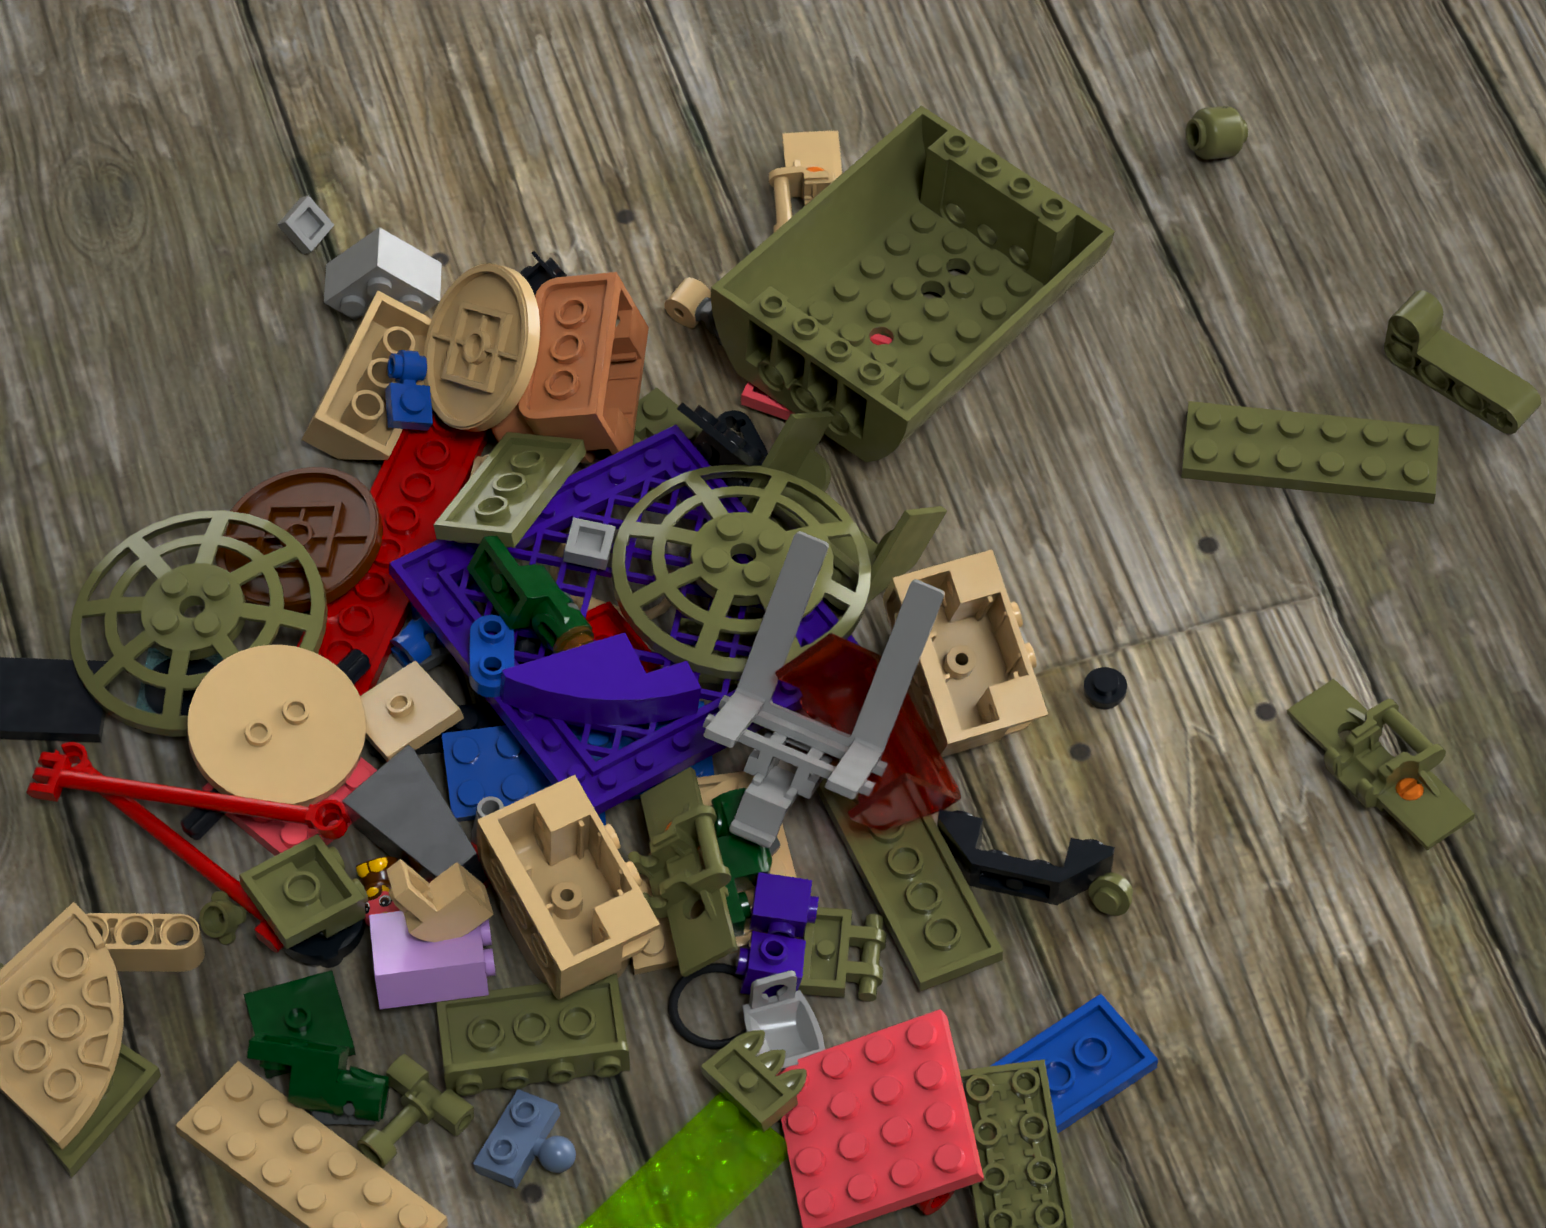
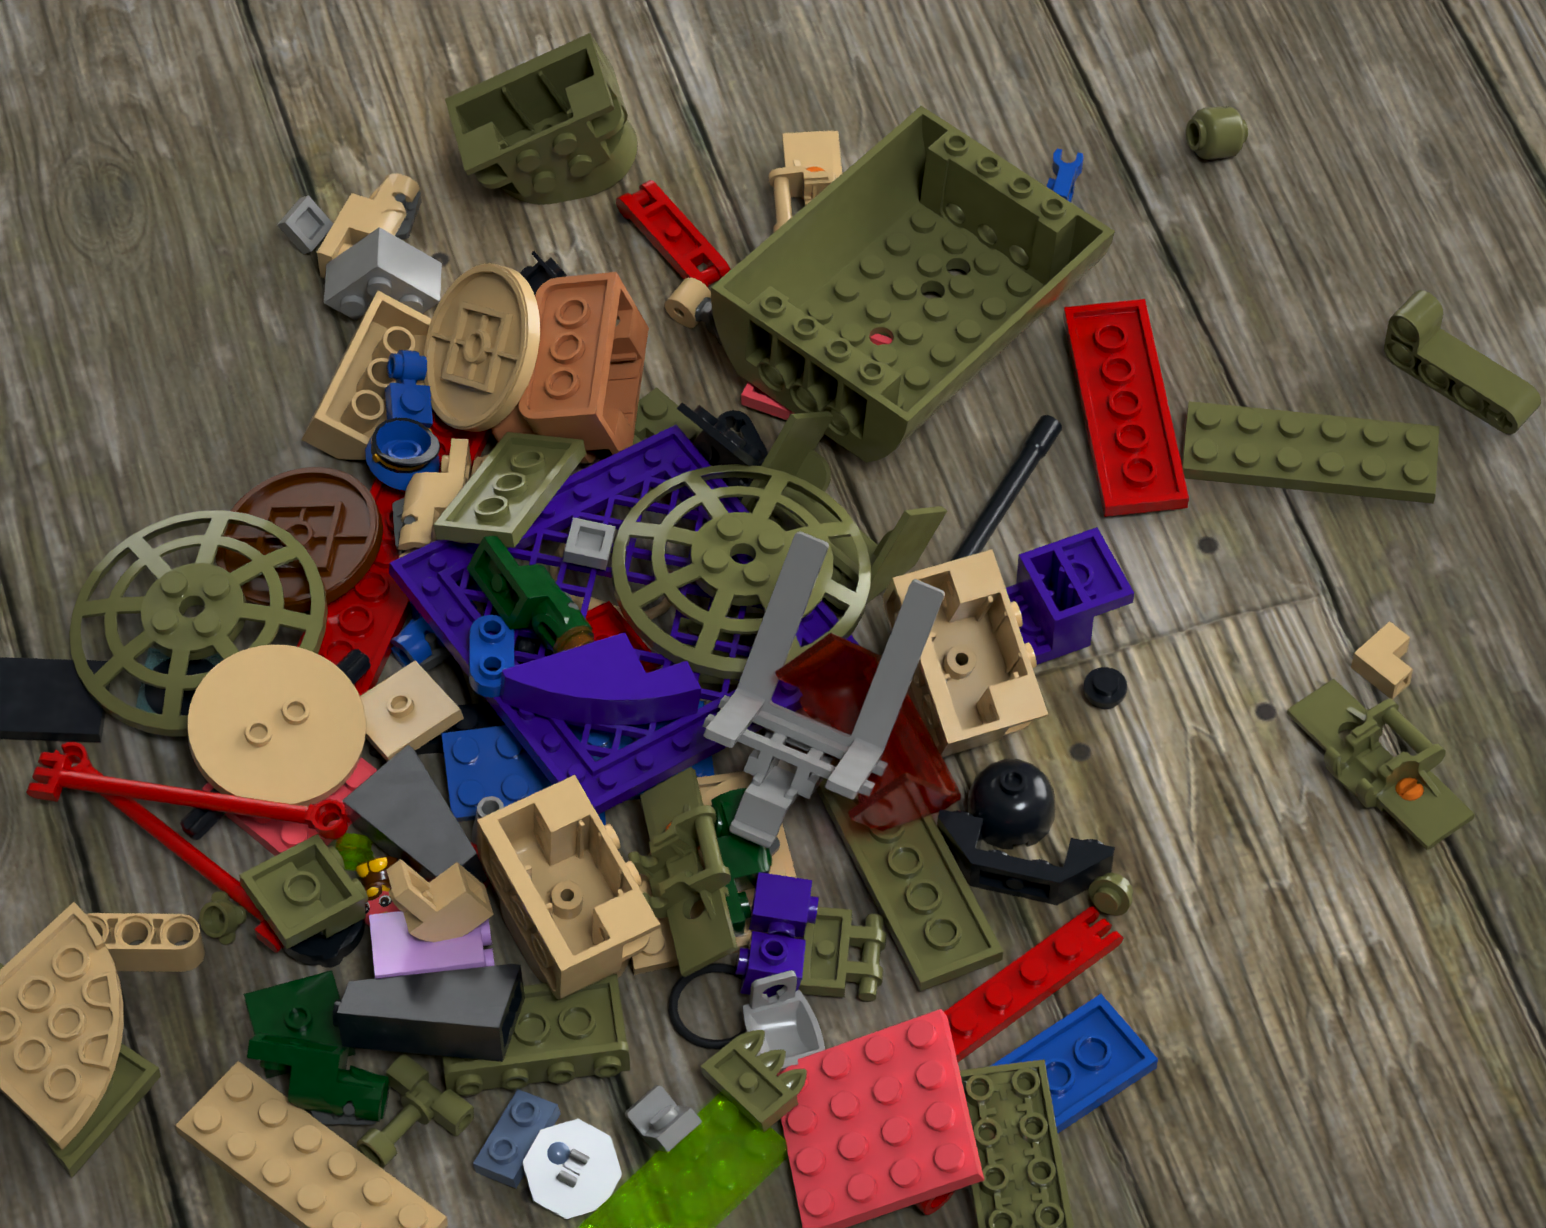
none -> tan plate [317,173,421,279]
none -> black slope [333,964,525,1062]
none -> clear neon green plate [335,833,374,871]
none -> blue piece [365,418,440,491]
none -> tan plate [392,438,471,558]
none -> olive brick [445,33,638,205]
none -> piece [522,1119,622,1219]
none -> red plate [616,180,731,288]
none -> light grey bracket [625,1085,702,1152]
none -> red hinge [944,906,1124,1062]
none -> black piece [950,415,1062,561]
none -> black cylinder [967,759,1055,849]
none -> dark purple bracket [1006,527,1134,665]
none -> blue plate [1047,148,1083,202]
none -> red plate [1063,299,1189,517]
none -> tan piece [1351,621,1413,699]

